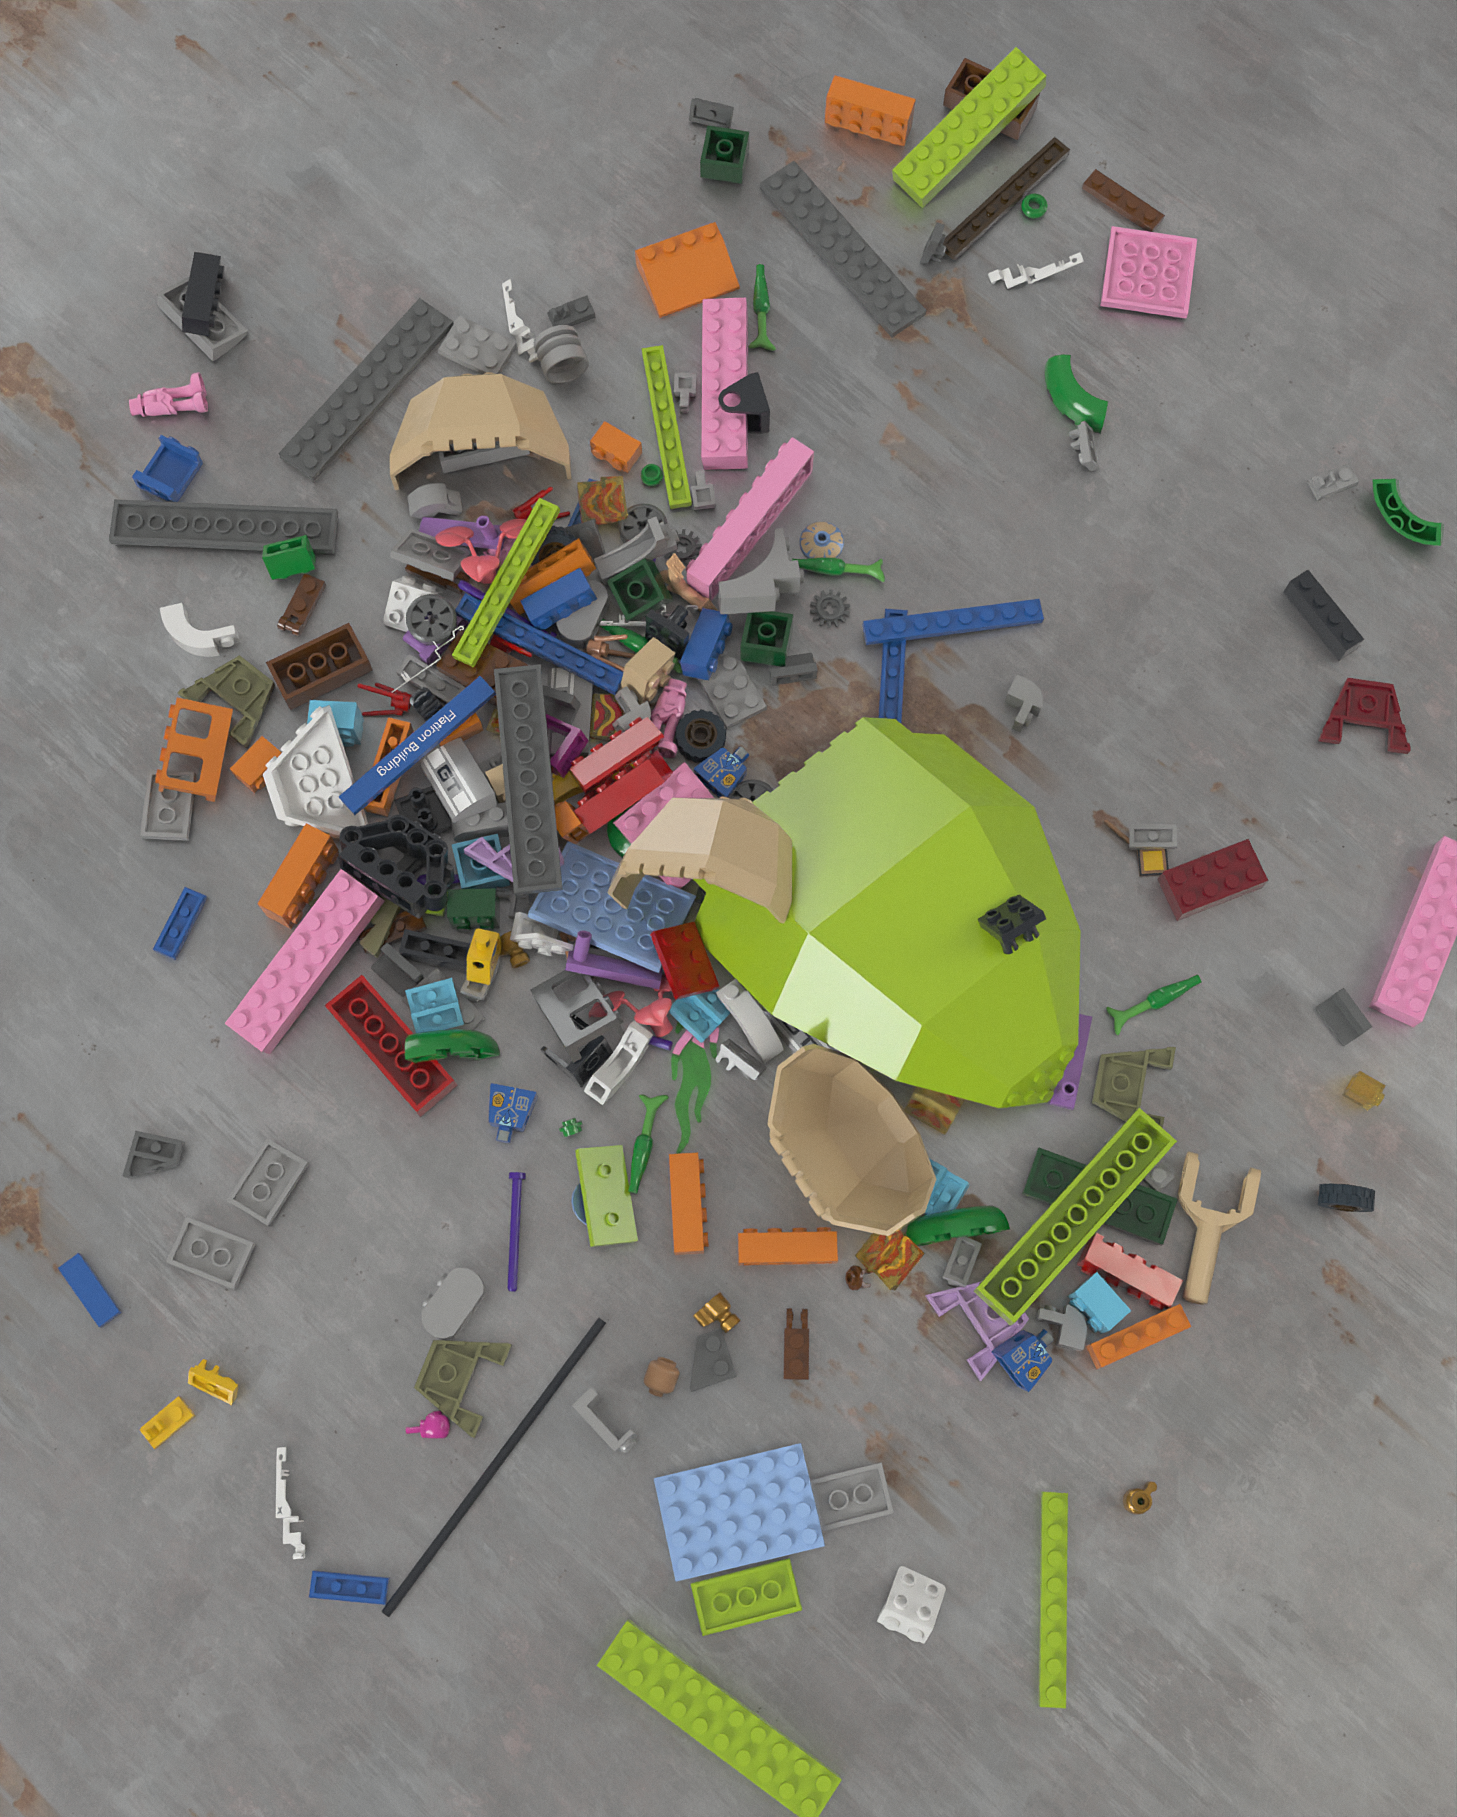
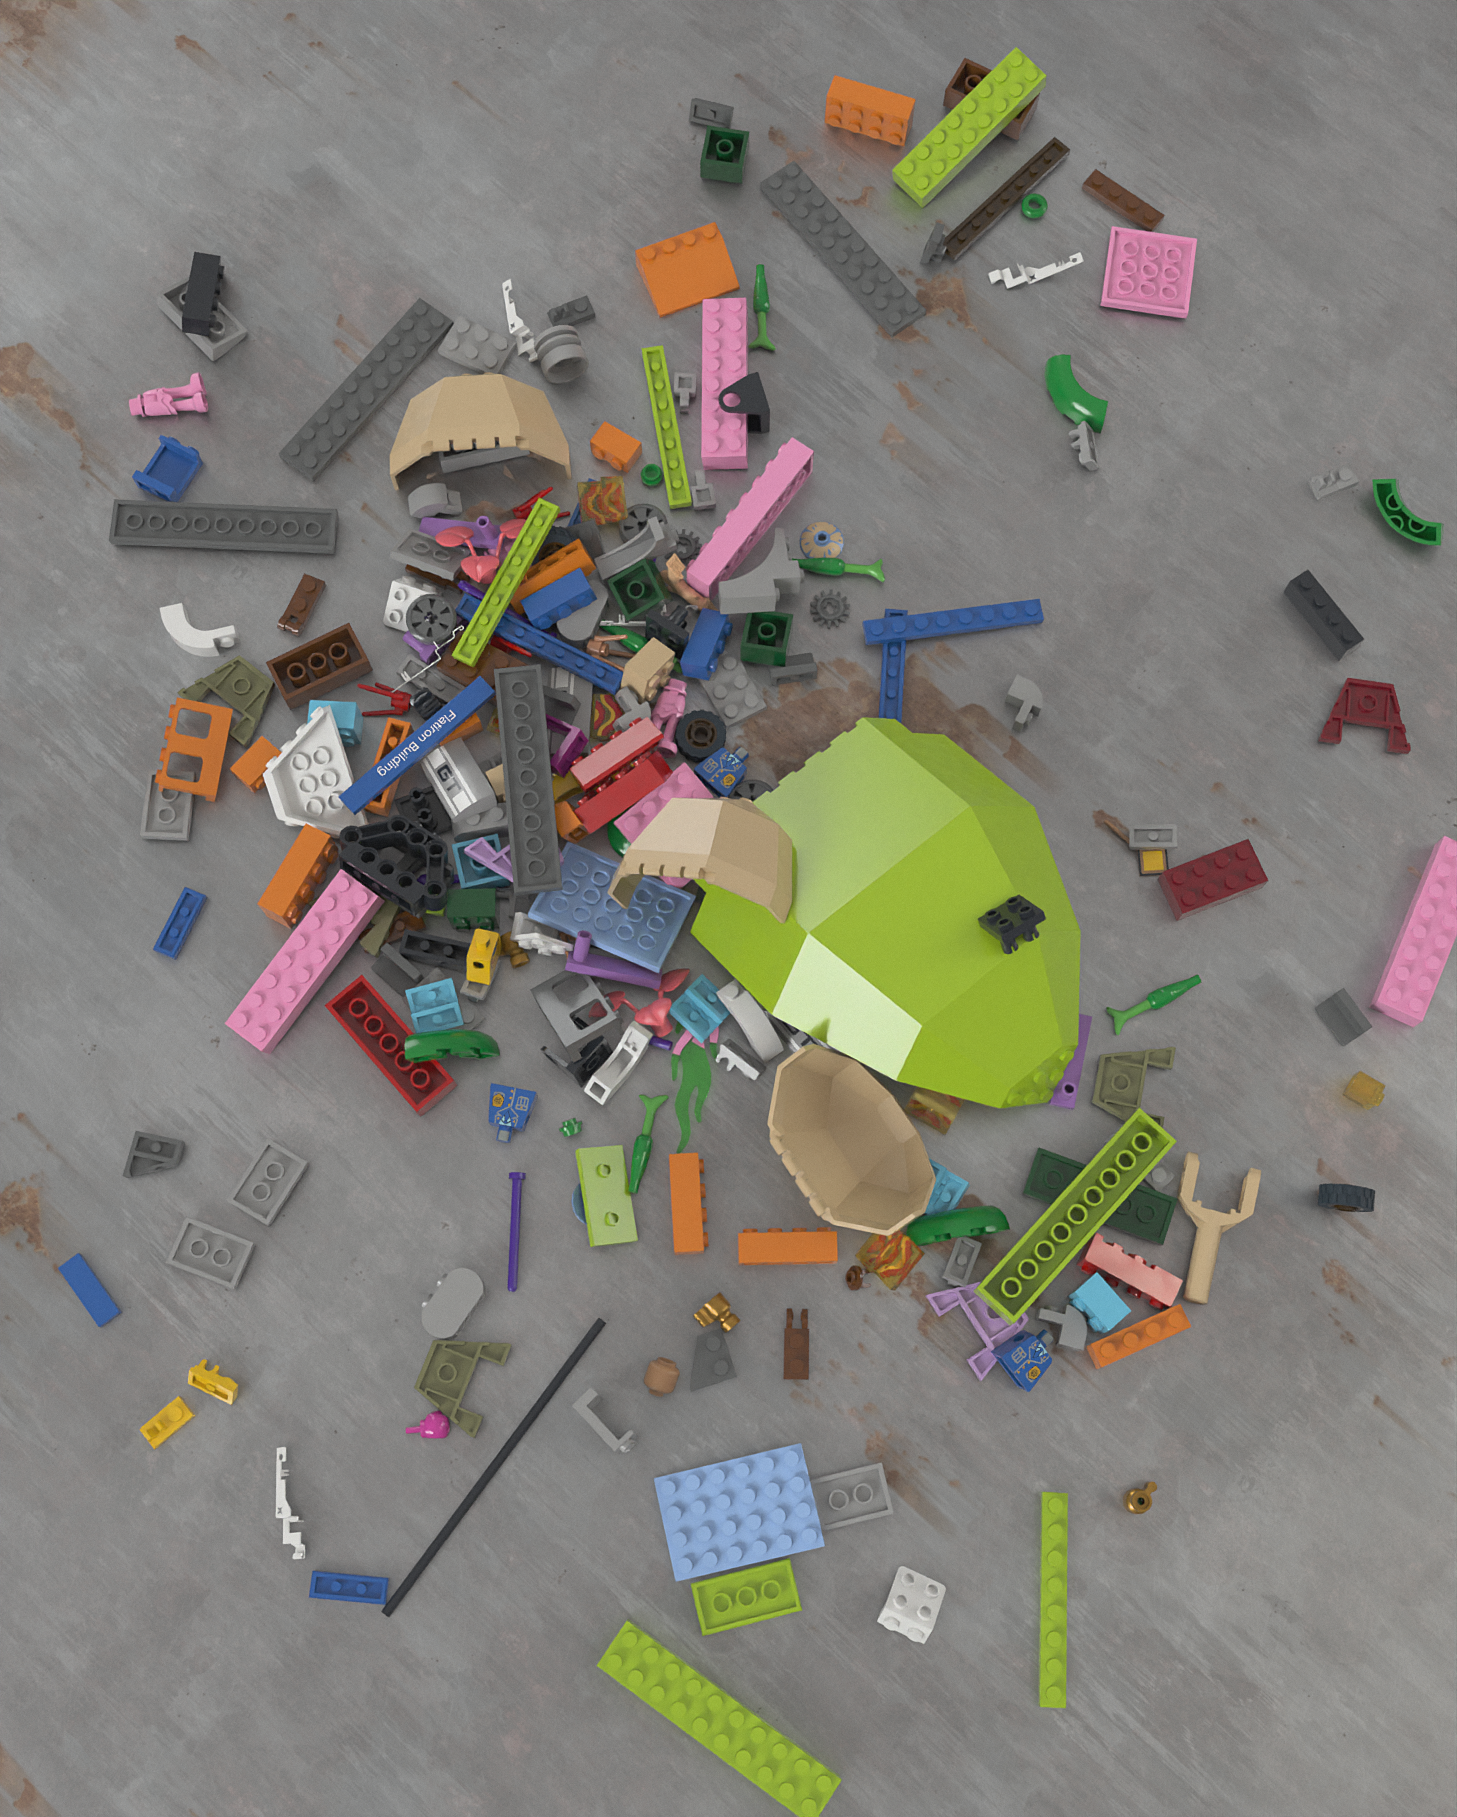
green brick [262,535,316,580] -> none
red plate [650,922,720,1000] -> none

